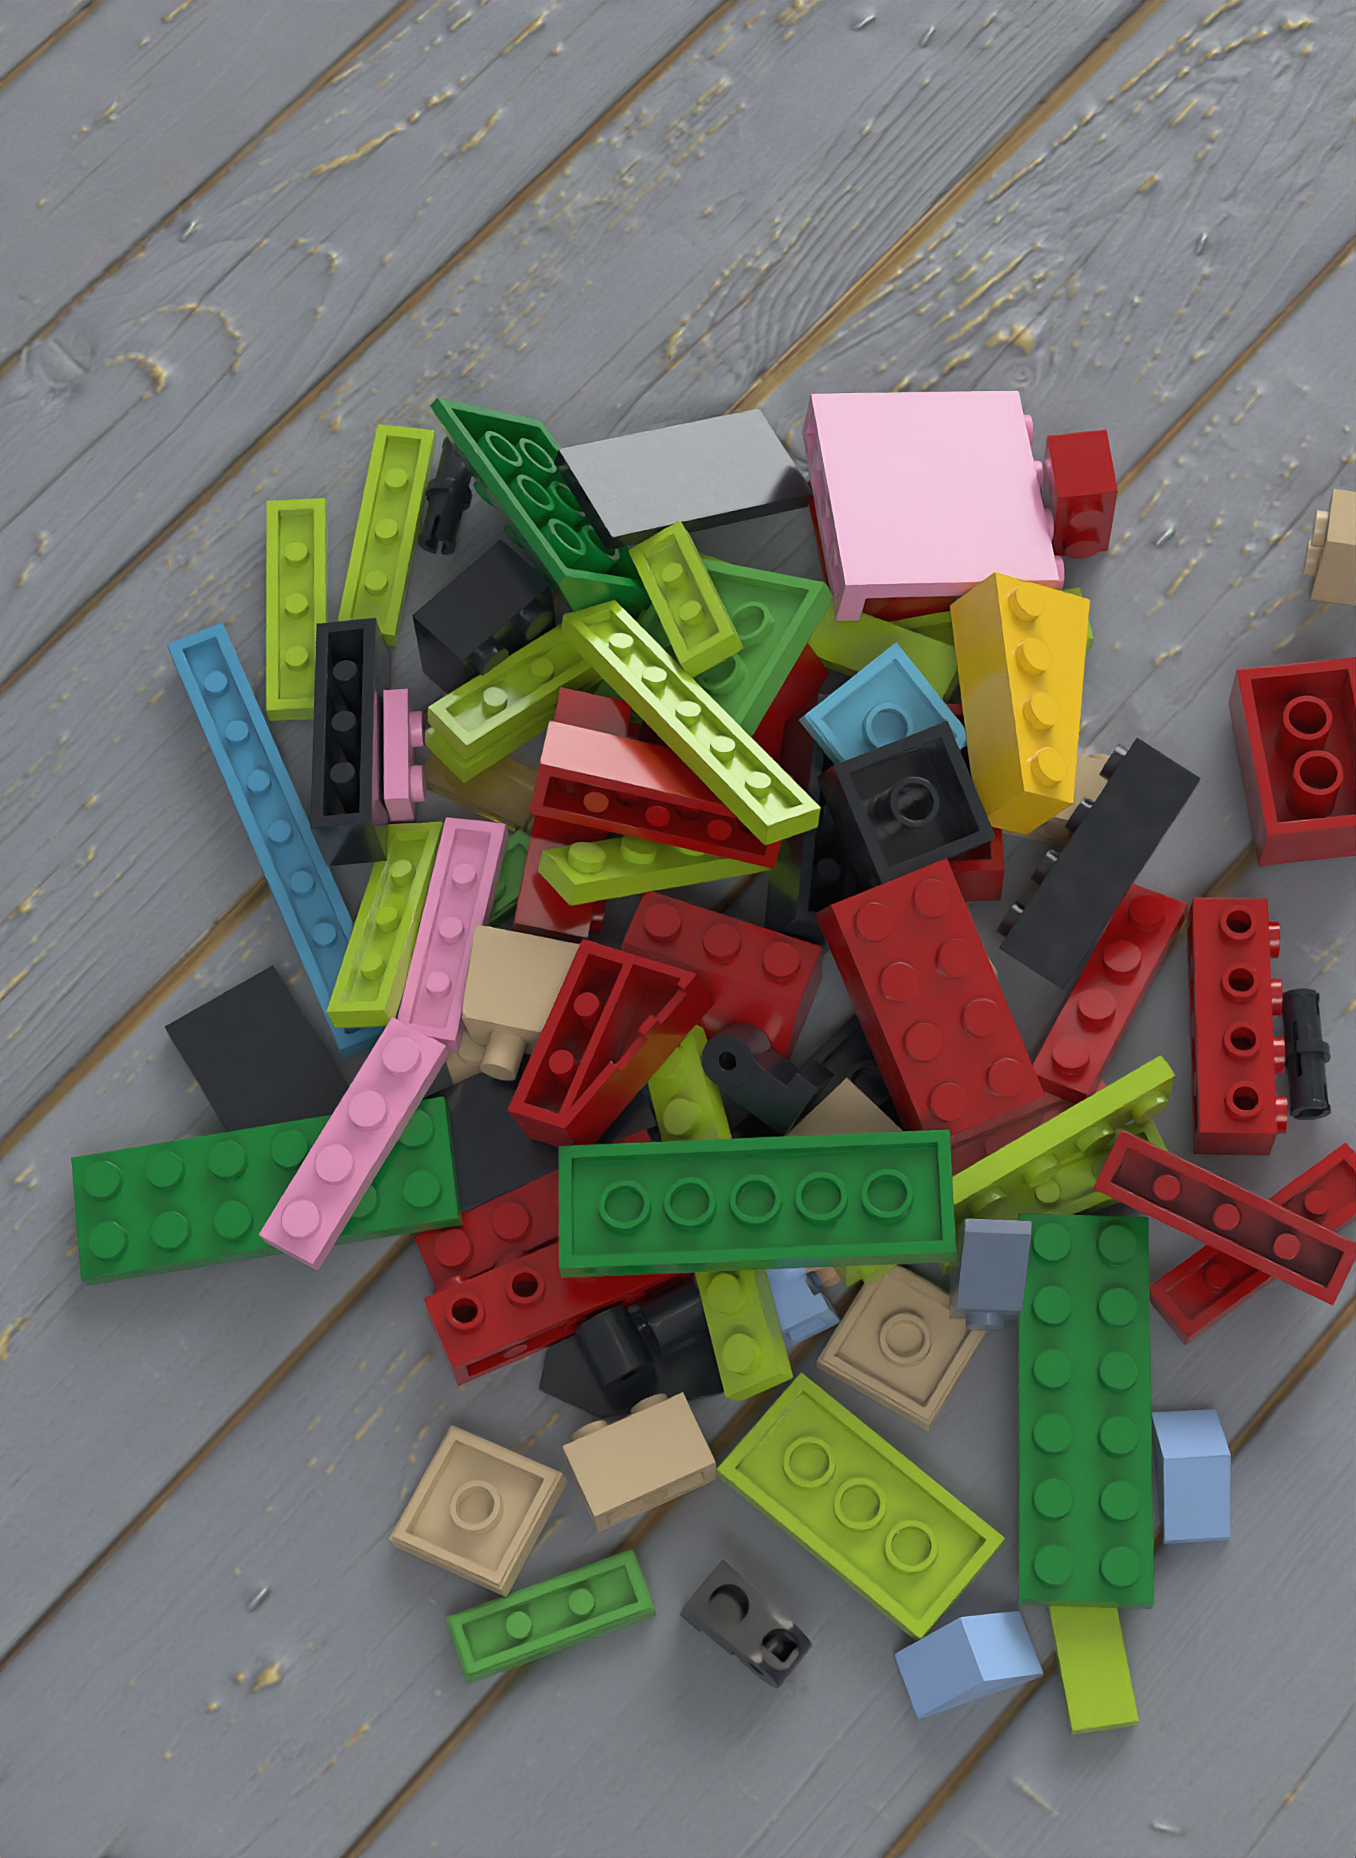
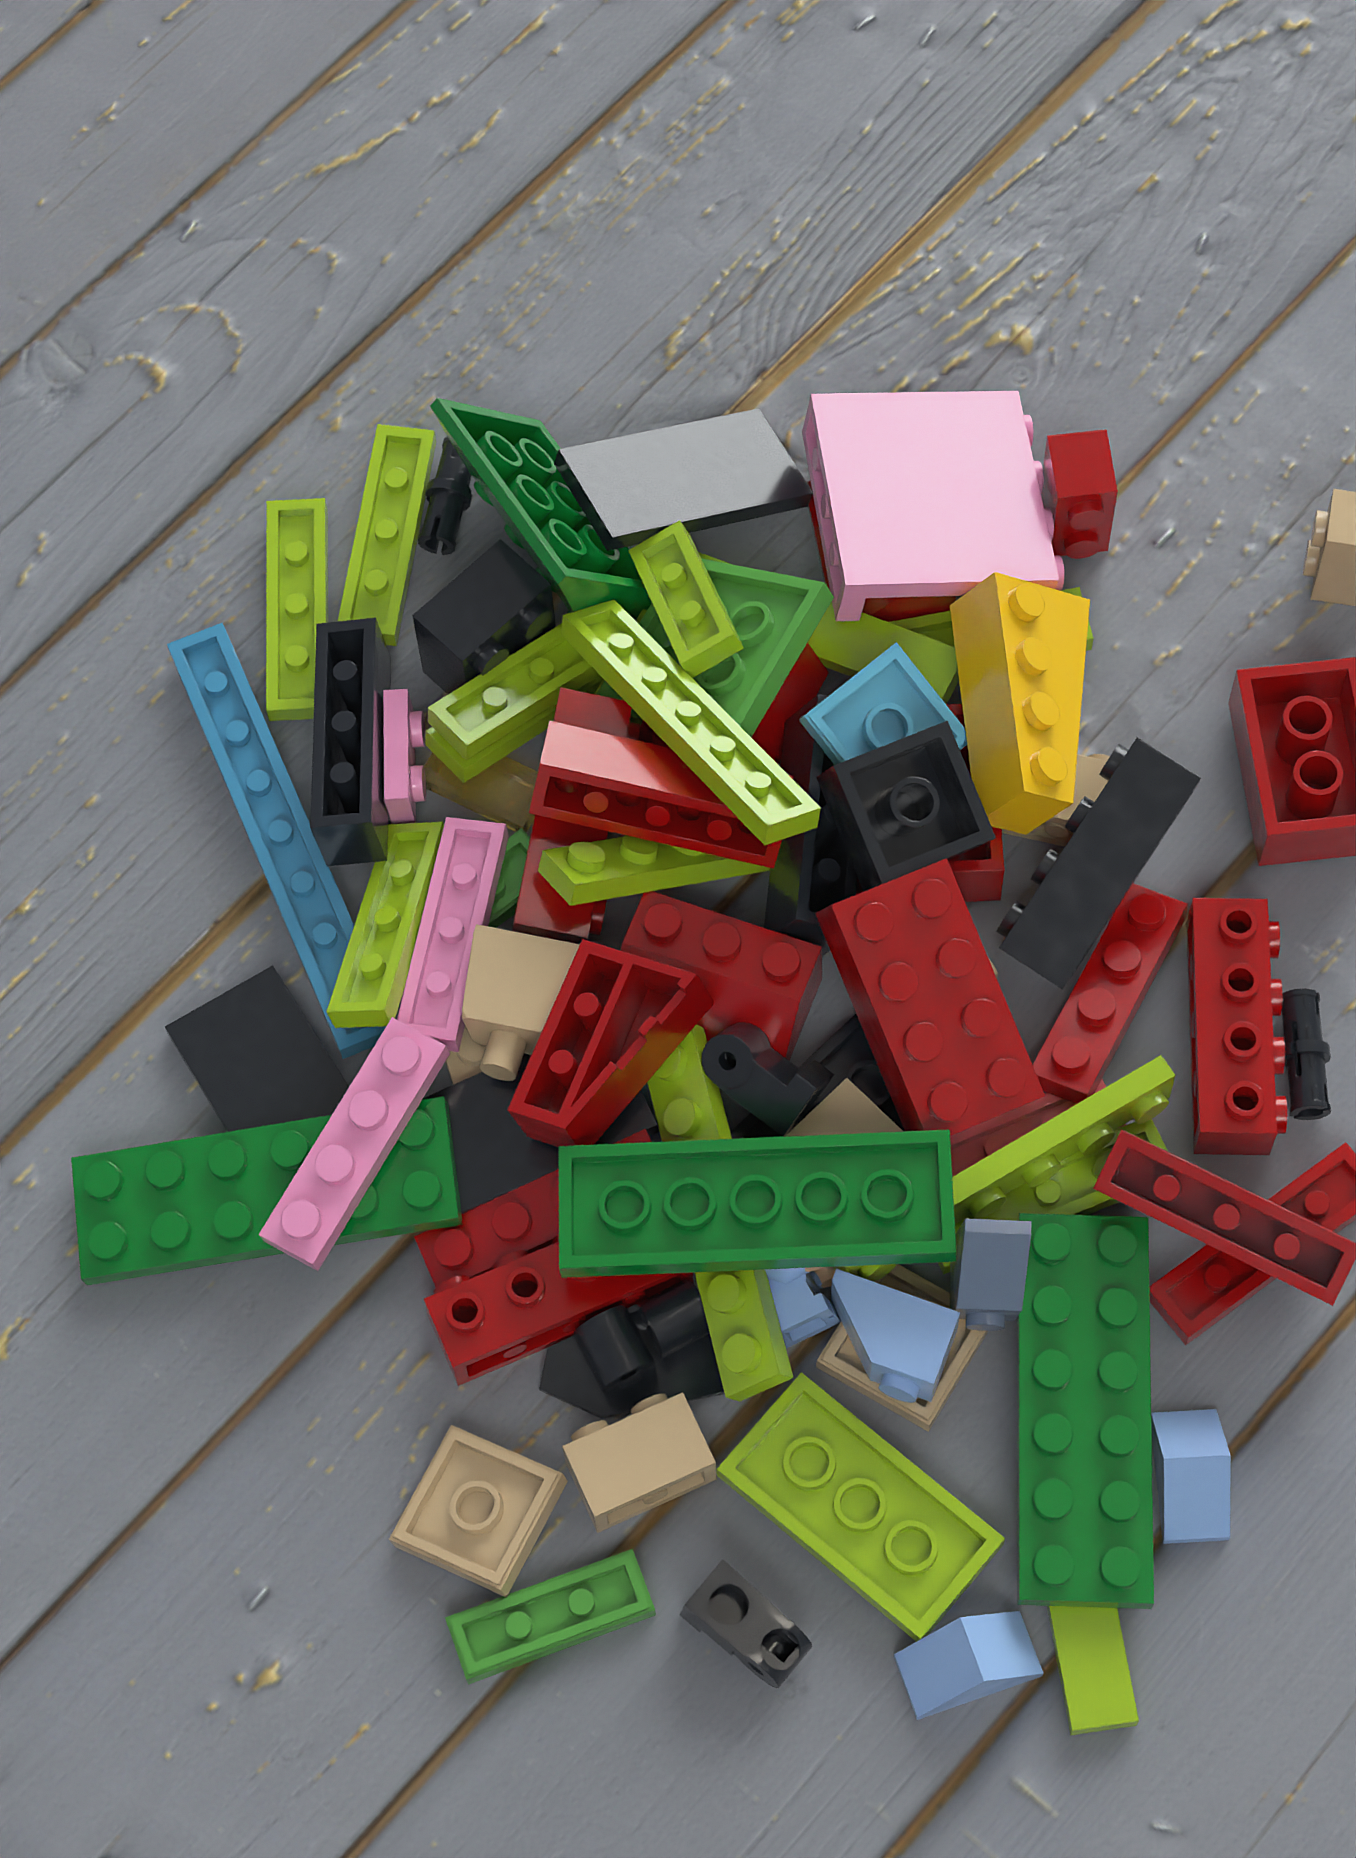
none -> light blue slope [831,1268,960,1403]

